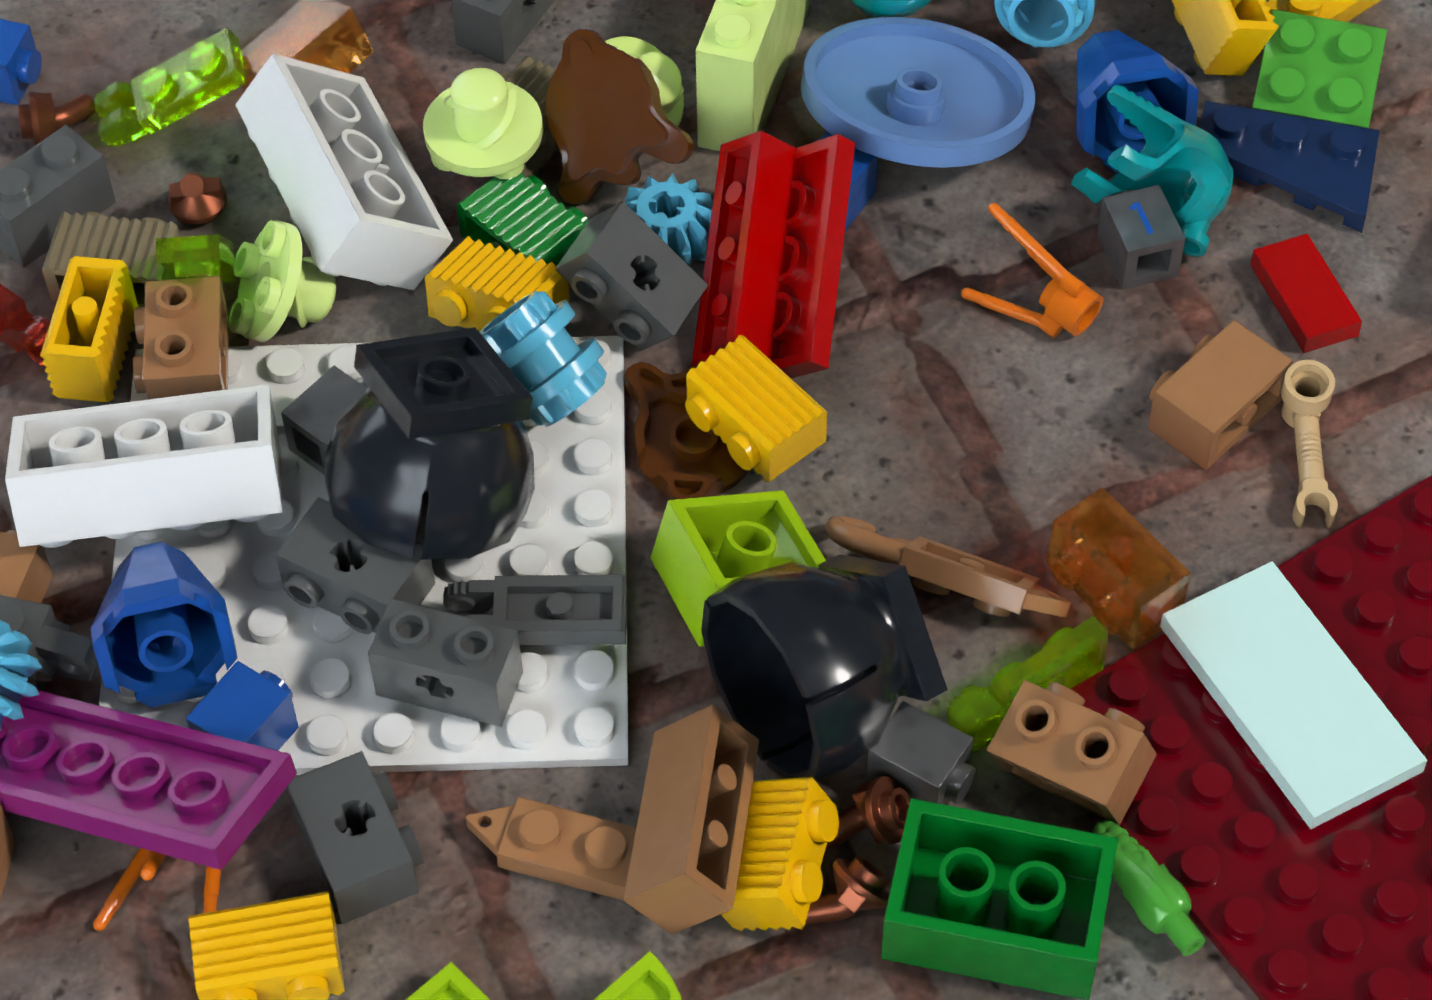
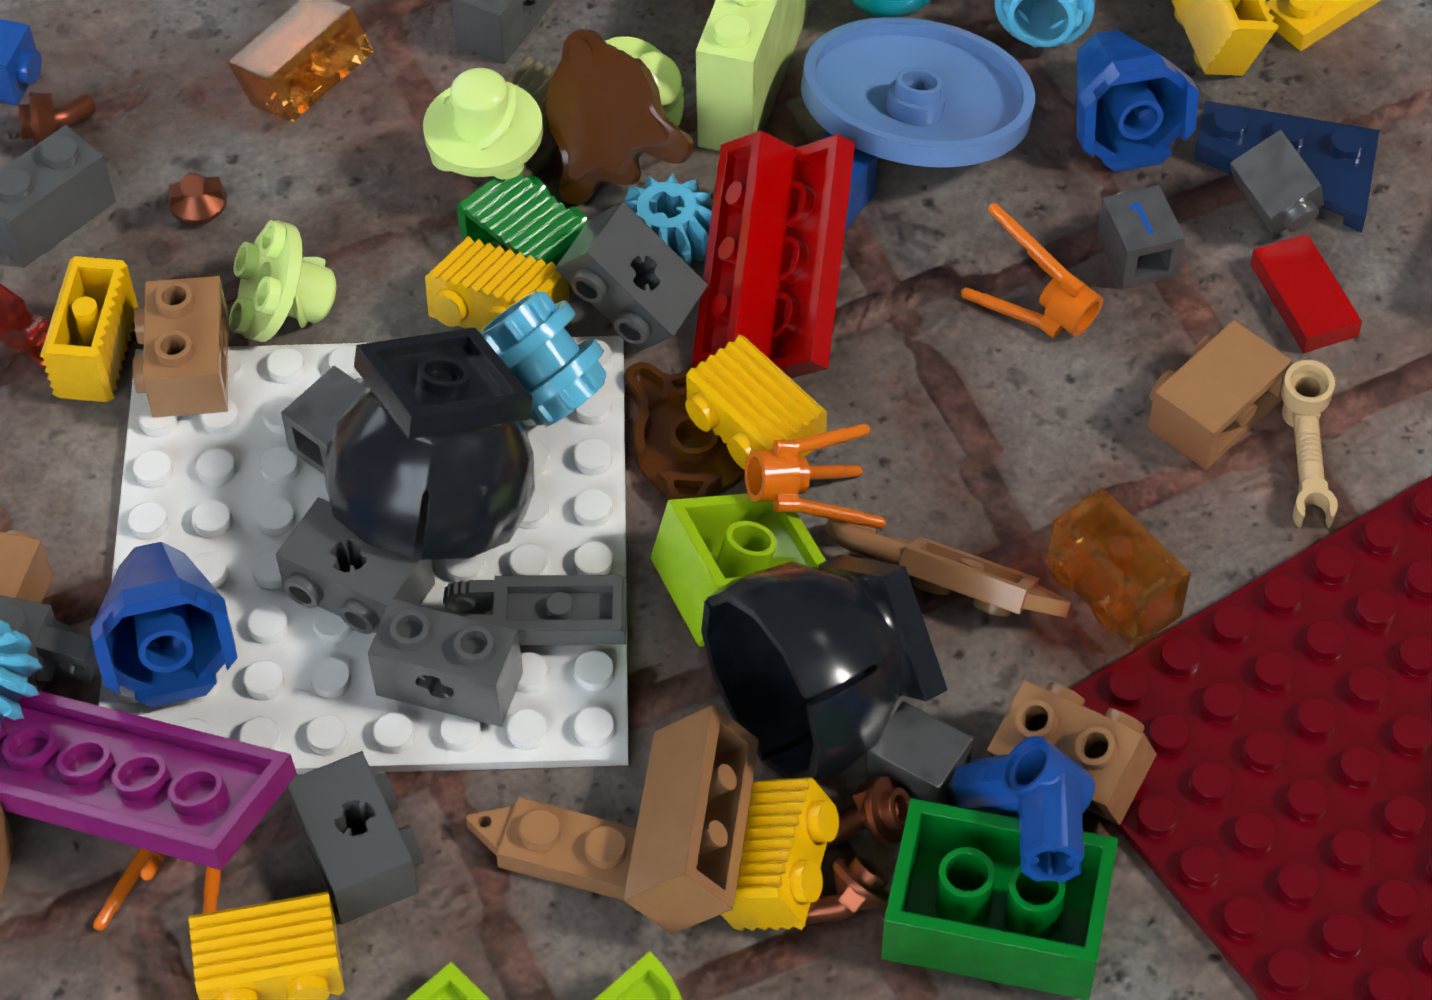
white brick [5,384,283,548] -> none
dark tan brick [42,211,185,307] -> none
clear neon green hinge [94,27,246,147] -> none
clear neon green hinge [155,234,236,282] -> none
blue brick [185,661,299,751] -> none
white brick [235,53,453,290] -> none
clear neon green hinge [947,616,1108,755] -> none
teal piece [1071,85,1233,257] -> none
bright green piece [1092,819,1206,956] -> none
light aqua tile [1160,561,1427,829] -> none
bright green plate [1252,9,1387,128] -> none
none -> orange plant [745,423,886,529]
none -> blue piece [951,736,1095,883]
none -> flat silver brick [1230,130,1324,237]

